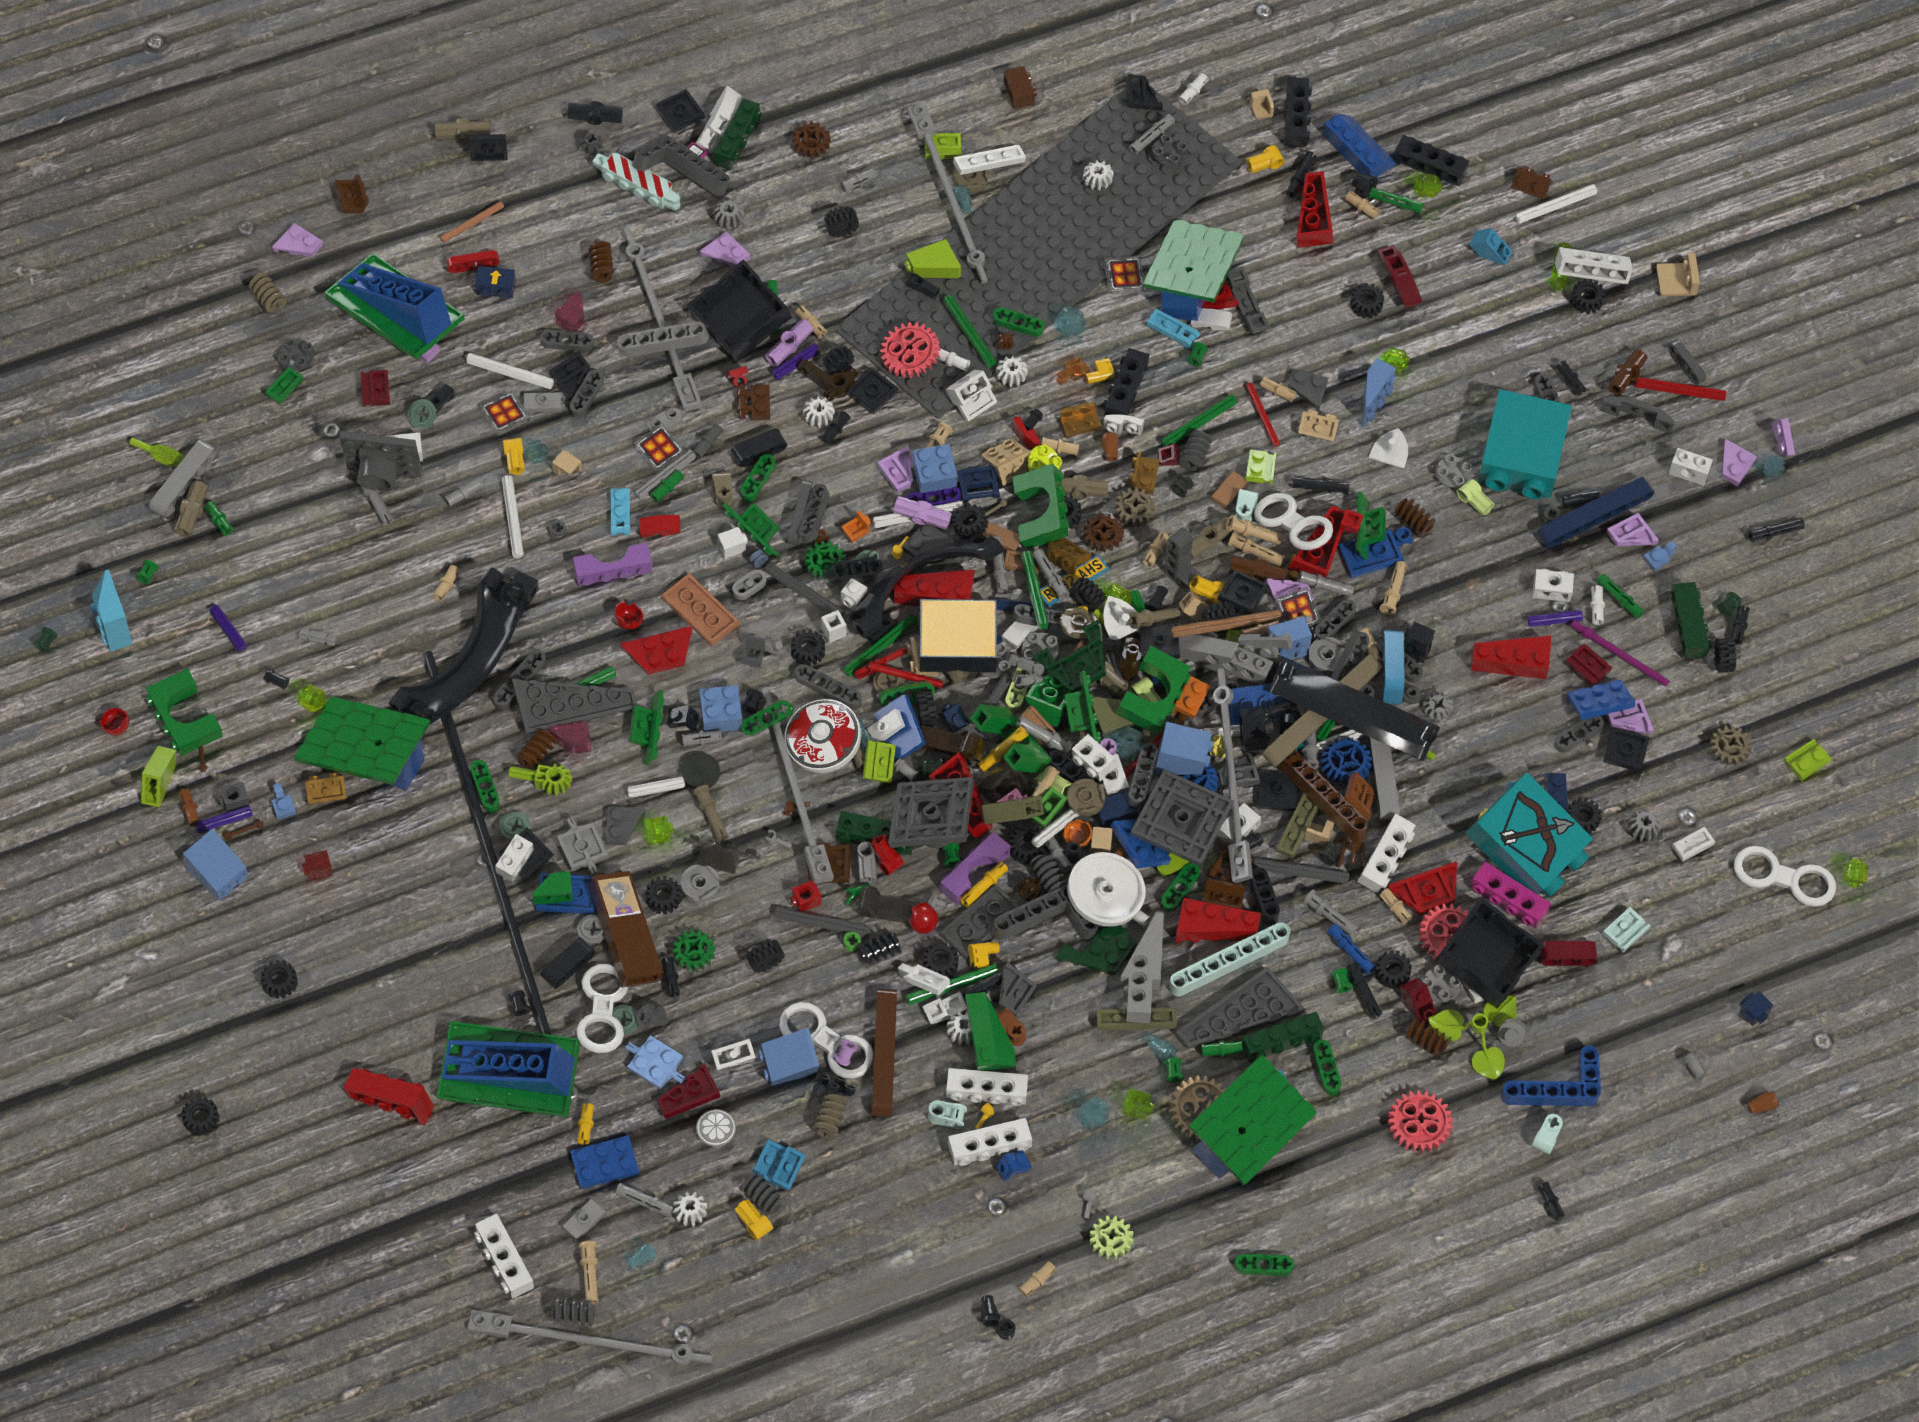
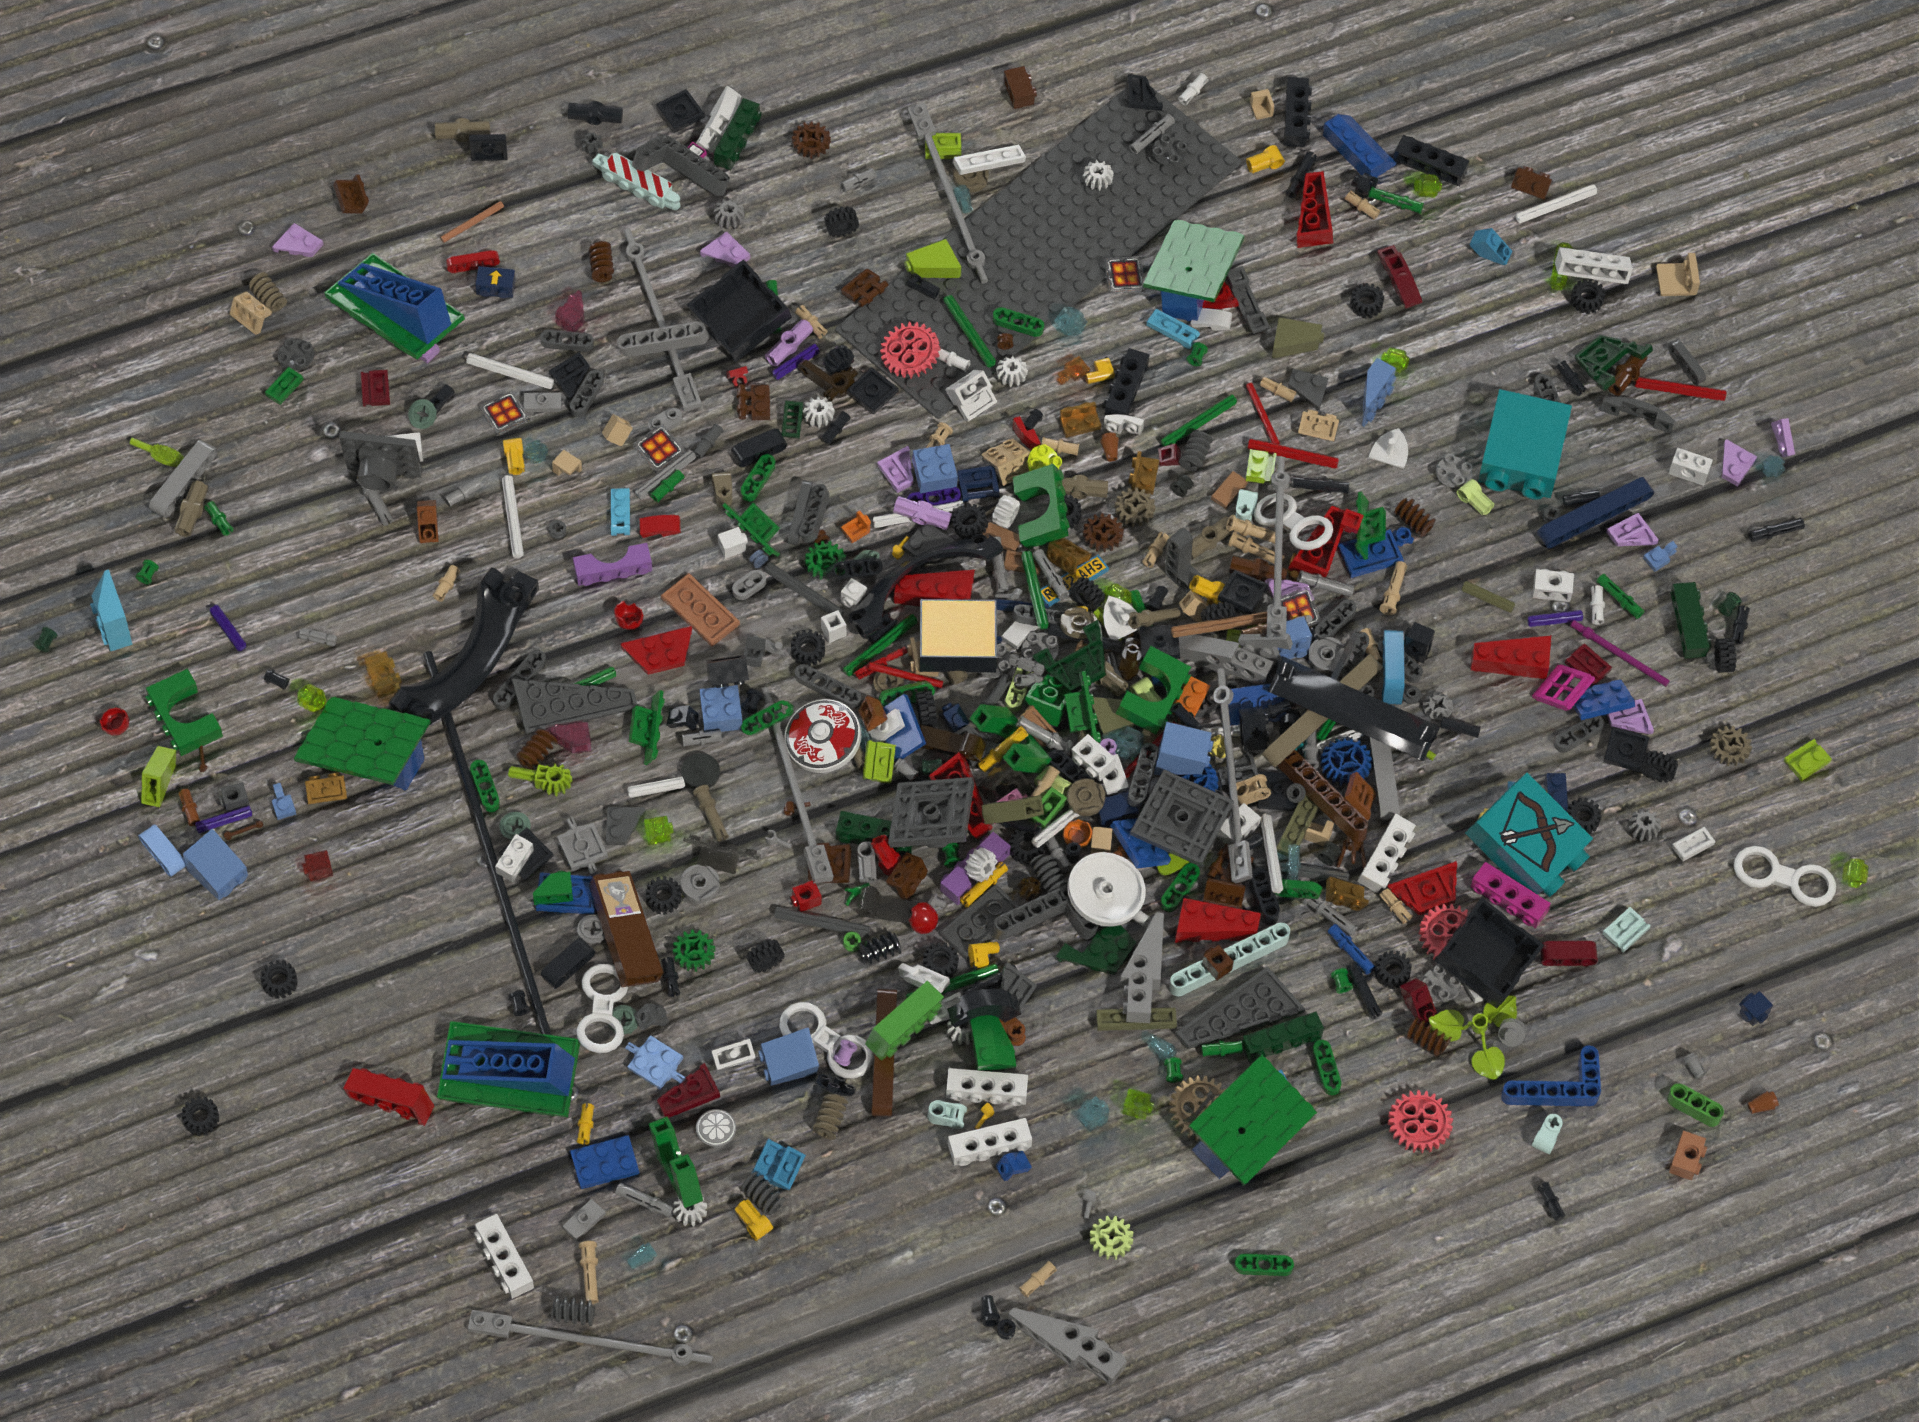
none -> light blue beam [138,824,186,877]
none -> tan bracket [230,292,272,335]
none -> clear yellow brick [364,651,402,699]
none -> dark orange slope [417,500,439,543]
none -> tan panel [602,414,633,446]
none -> green arch [649,1117,703,1208]
none -> black slope [706,654,749,688]
none -> dark green slope [781,400,804,439]
none -> reddish brown plate [841,268,889,307]
none -> dark orange slope [858,696,887,731]
none -> bright green brick [865,980,944,1061]
none -> reddish brown bracket [886,853,928,901]
none -> black arch [947,989,1021,1028]
none -> white gear [964,847,998,882]
none -> white gear [992,495,1020,528]
none -> light grey brick [1008,1307,1127,1386]
none -> black axle [1171,702,1202,730]
none -> reddish brown brick [1202,945,1234,981]
none -> tan piece [1236,774,1271,805]
none -> red axle [1248,439,1339,469]
none -> white axle [1261,813,1283,894]
none -> light grey bar [1267,456,1290,637]
none -> olive slope [1272,317,1325,358]
none -> green beam [1275,879,1323,899]
none -> dark grey plate [1286,783,1306,803]
none -> clear light blue pin [1286,844,1301,880]
none -> pearl gold bracket [1326,877,1369,911]
none -> black pin [1441,717,1481,738]
none -> olive axle [1462,581,1515,613]
none -> dark pink piece [1532,664,1595,711]
none -> dark green wing [1575,335,1653,391]
none -> black tyre [1640,750,1678,783]
none -> bright green beam [1667,1083,1724,1127]
none -> nougat brick [1669,1130,1707,1181]

